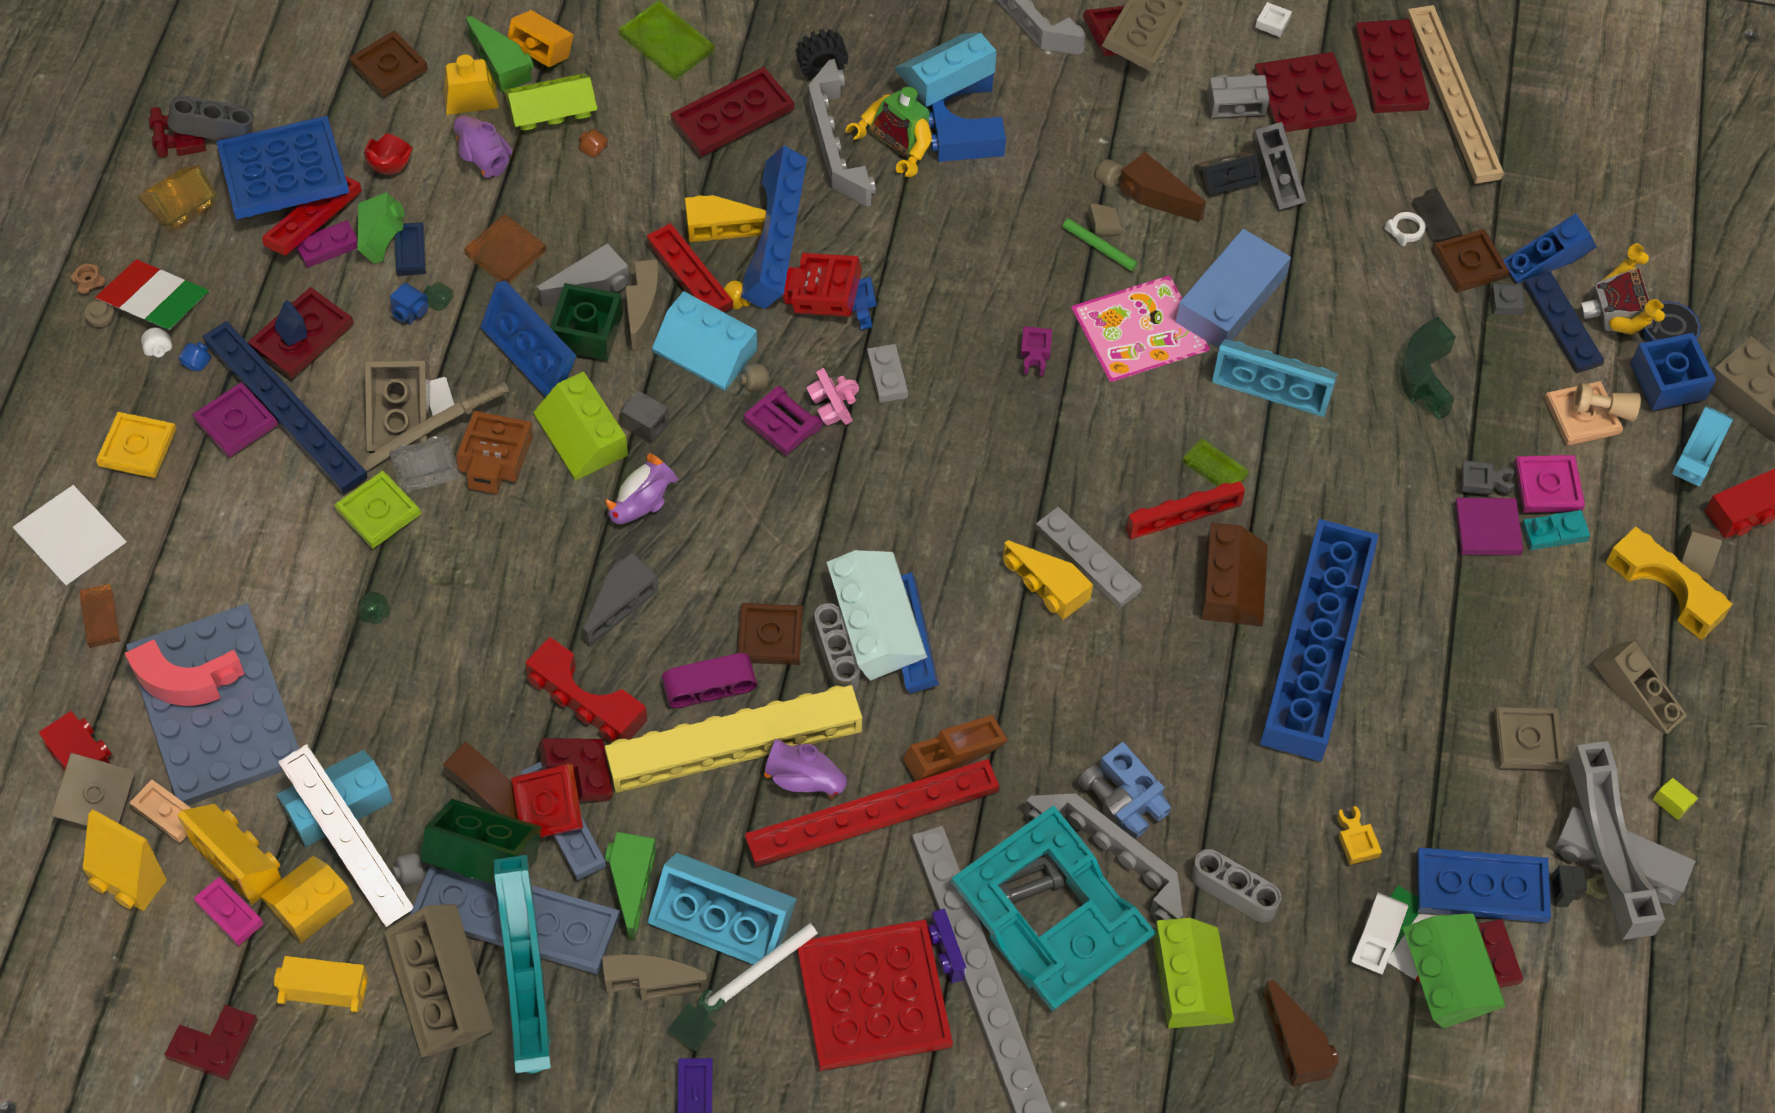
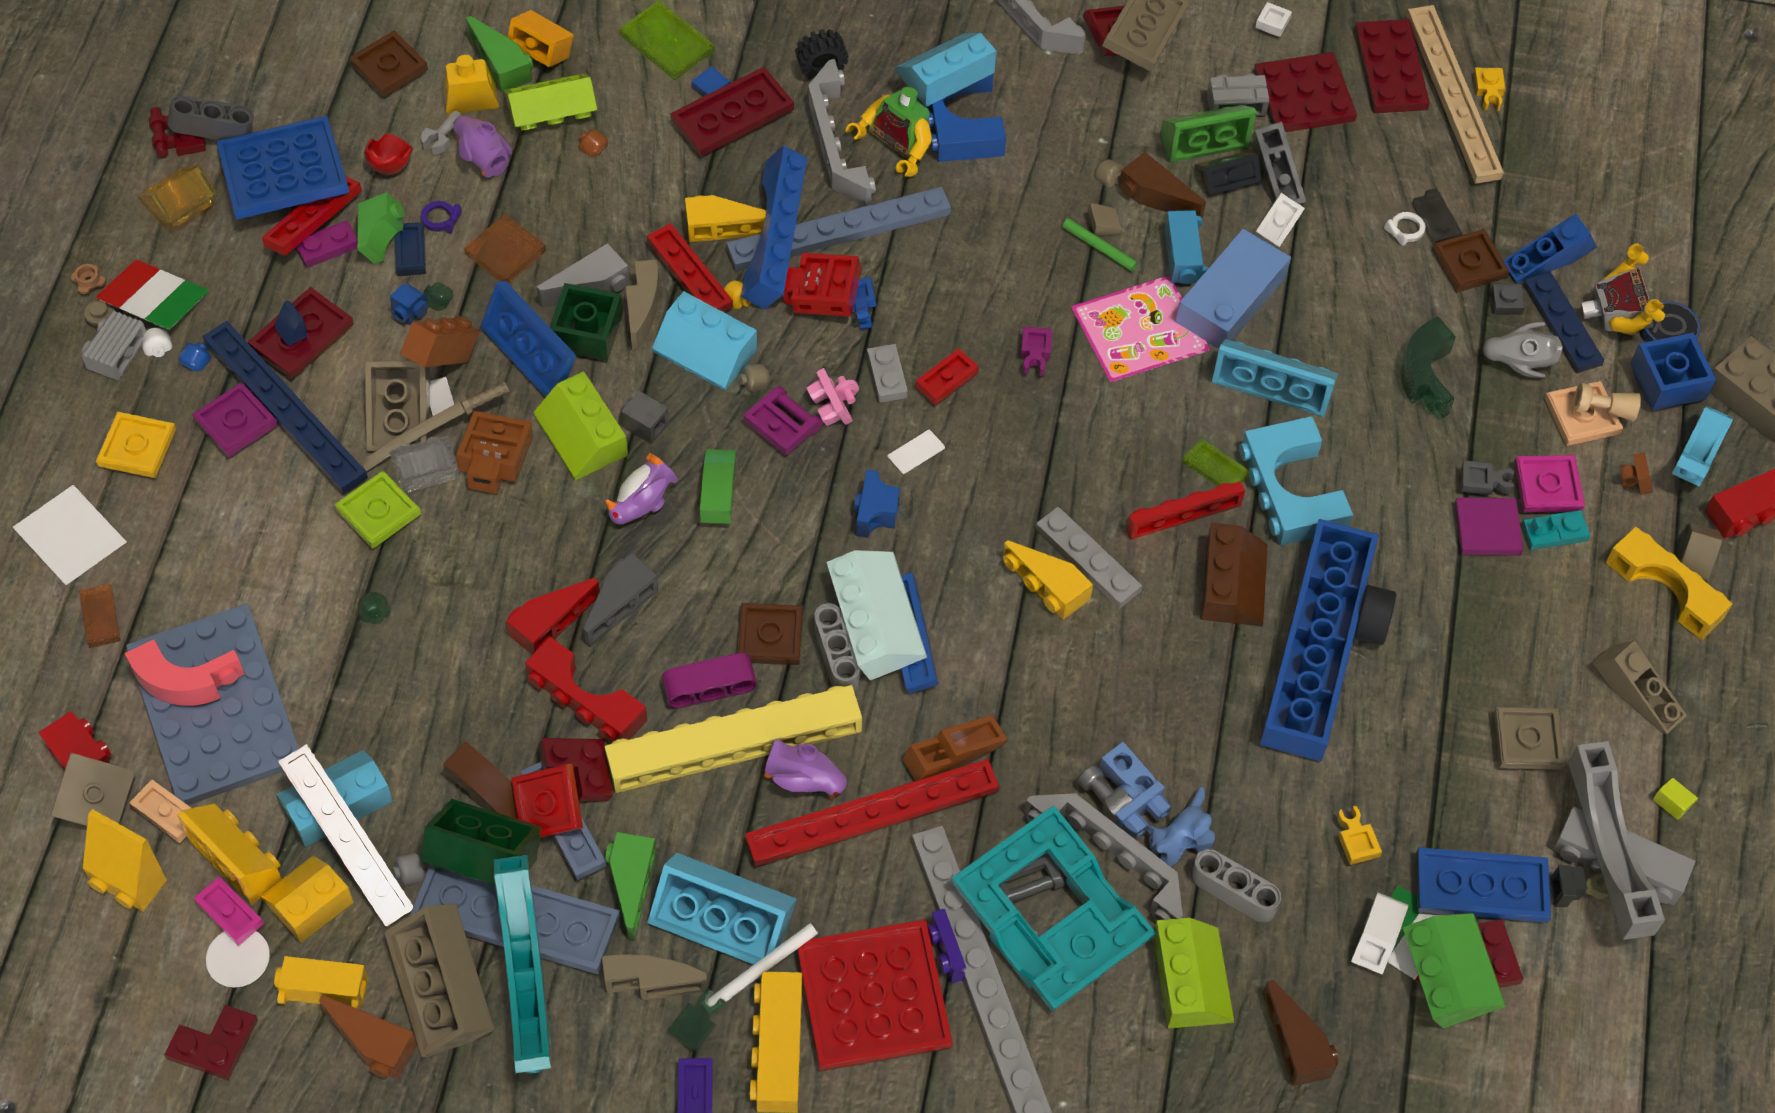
none -> light grey brick [81,310,146,381]
none -> white sticker [206,931,270,987]
none -> dark orange slope [319,995,417,1079]
none -> dark orange brick [400,316,481,367]
none -> dark purple piece [420,201,462,233]
none -> light grey bar [421,111,462,155]
none -> red slope [506,578,600,655]
none -> blue tile [692,66,731,97]
none -> bright green slope [700,449,736,524]
none -> sand blue plate [727,187,951,271]
none -> yellow brick [750,972,802,1113]
none -> blue brick [854,470,900,538]
none -> white sticker [888,430,945,474]
none -> red plate [915,348,979,405]
none -> medium blue animal [1148,787,1215,867]
none -> bright green slope [1160,105,1256,163]
none -> dark azure brick [1164,211,1209,284]
none -> medium azure arch [1239,416,1353,546]
none -> white plate [1254,193,1305,249]
none -> black tyre [1354,585,1397,645]
none -> yellow plate [1473,68,1506,111]
none -> light grey animal [1483,322,1563,378]
none -> dark orange tile [1620,452,1653,494]

